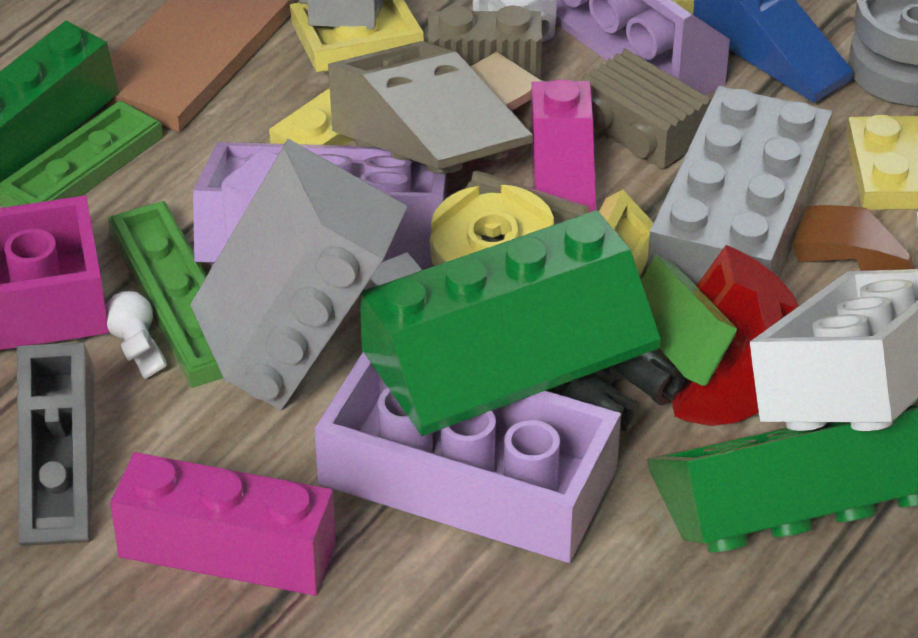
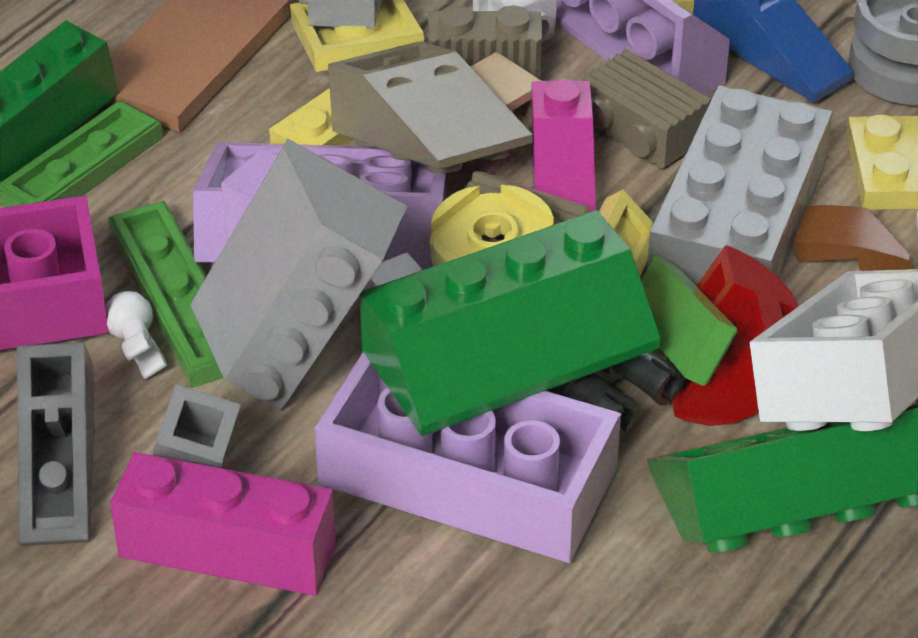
none -> light grey brick [153,384,241,468]

